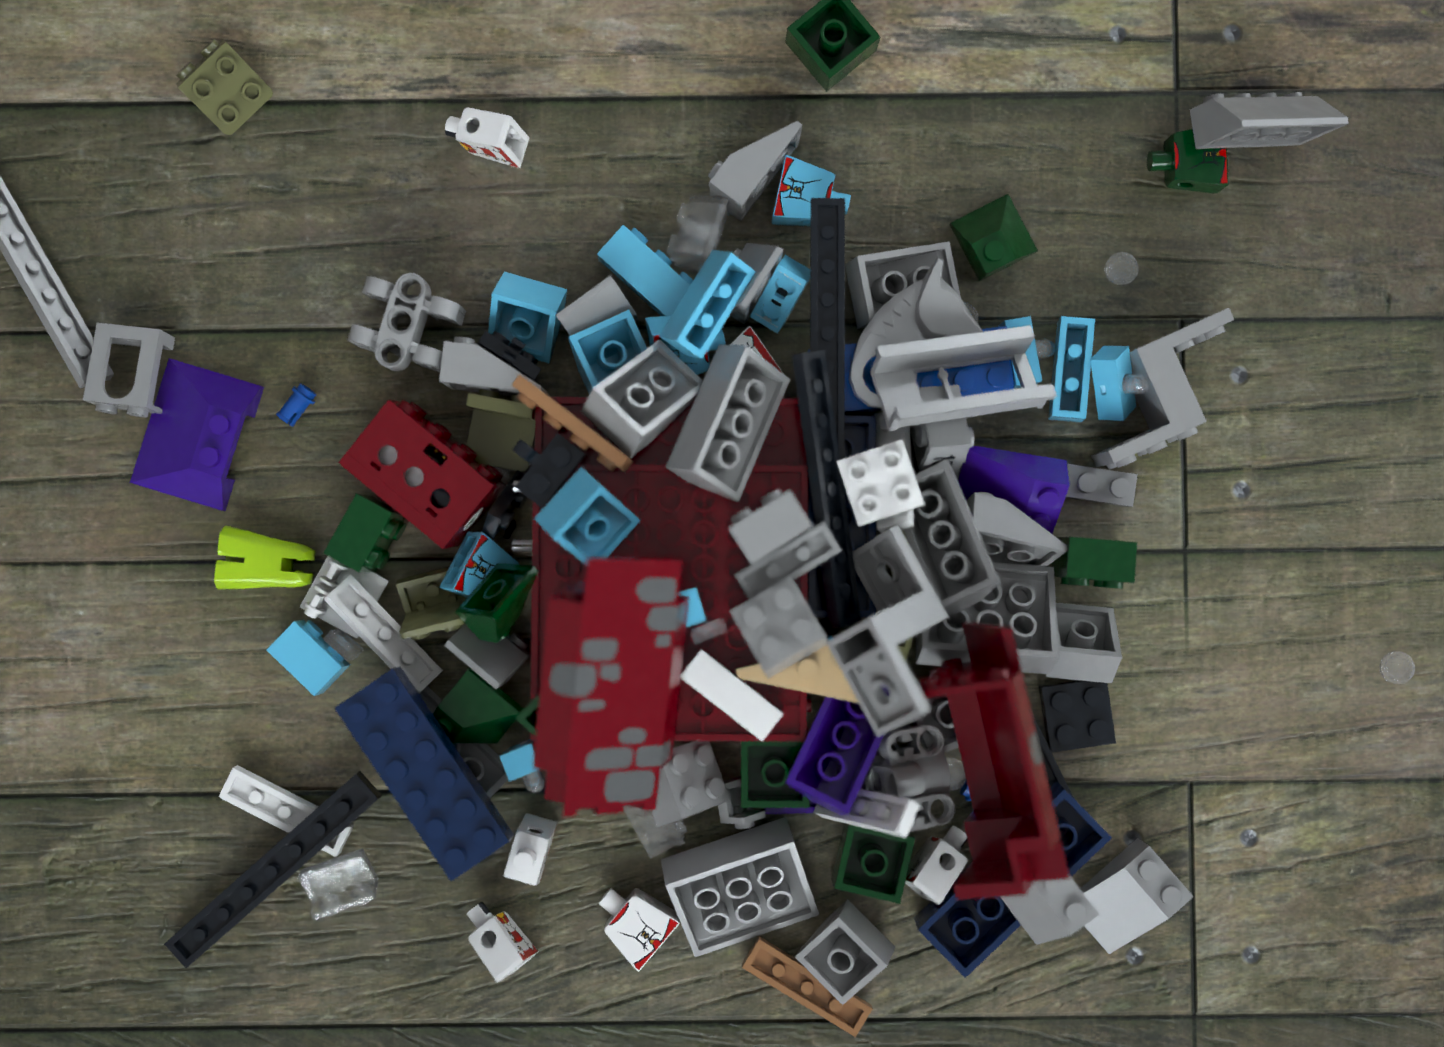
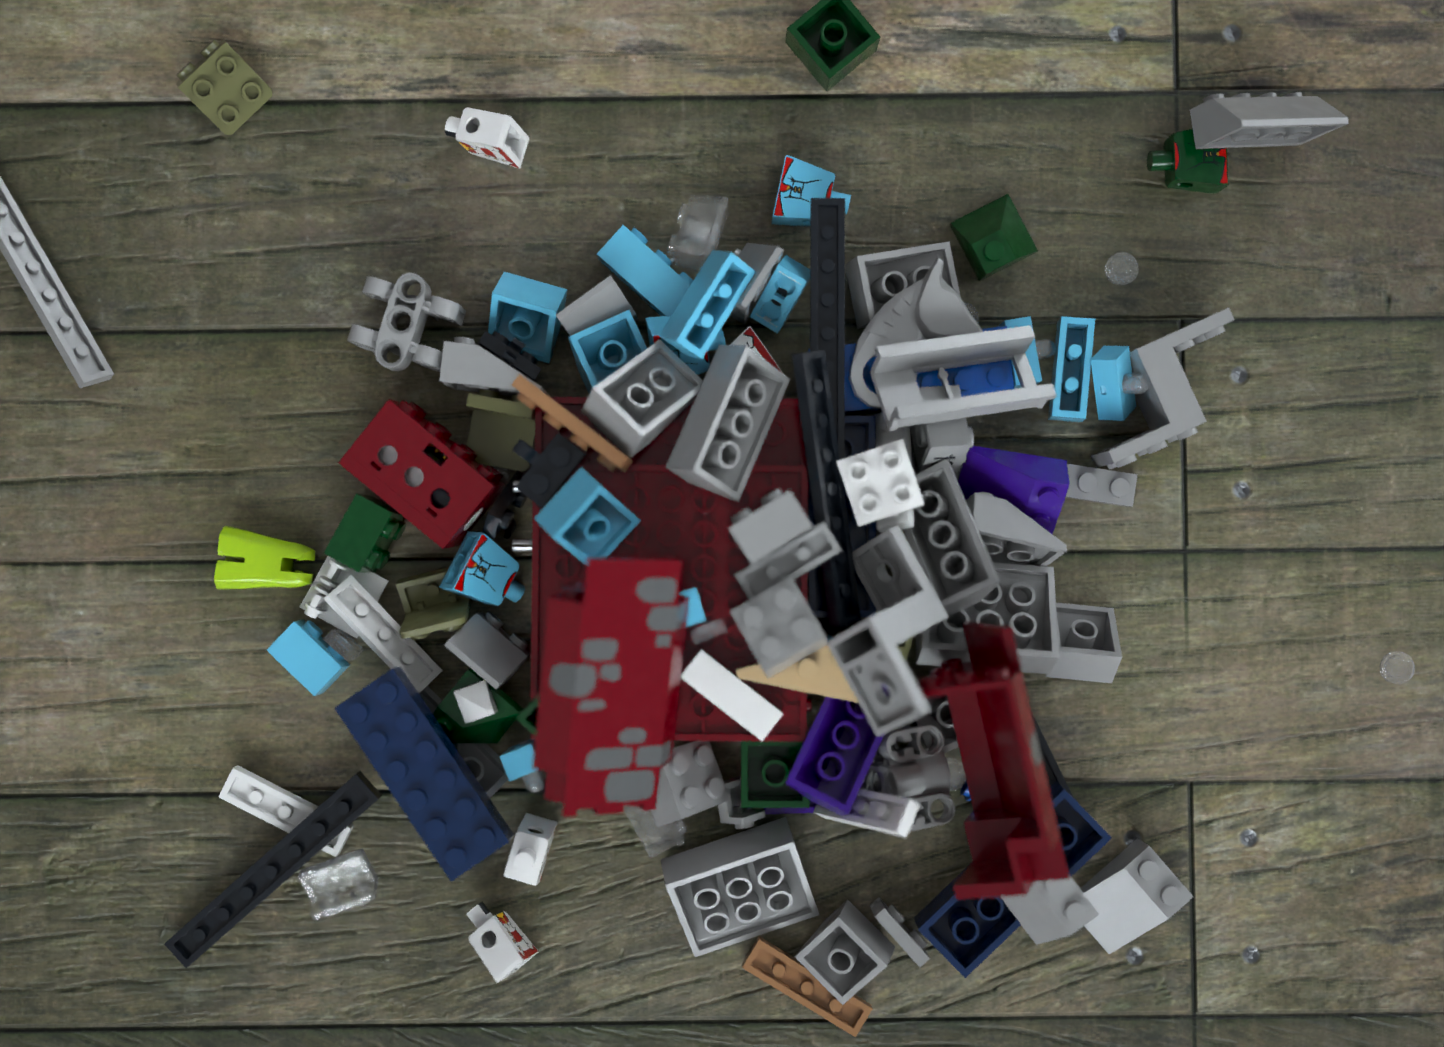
light grey panel [83,323,175,418] -> none
dark purple slope [130,358,264,511] -> none
blue pin [276,383,317,427] -> none
dark green slope [455,563,538,643] -> none
white torso [598,888,680,972] -> none
light grey slope [708,121,802,221] -> none
dark green brick [831,823,915,904] -> none
white torso [905,825,968,905] -> none
black plate [1039,680,1116,753] -> none
dark green brick [1052,537,1138,589] -> none
none -> white slope [454,680,498,724]
none -> light grey plate [869,897,930,967]

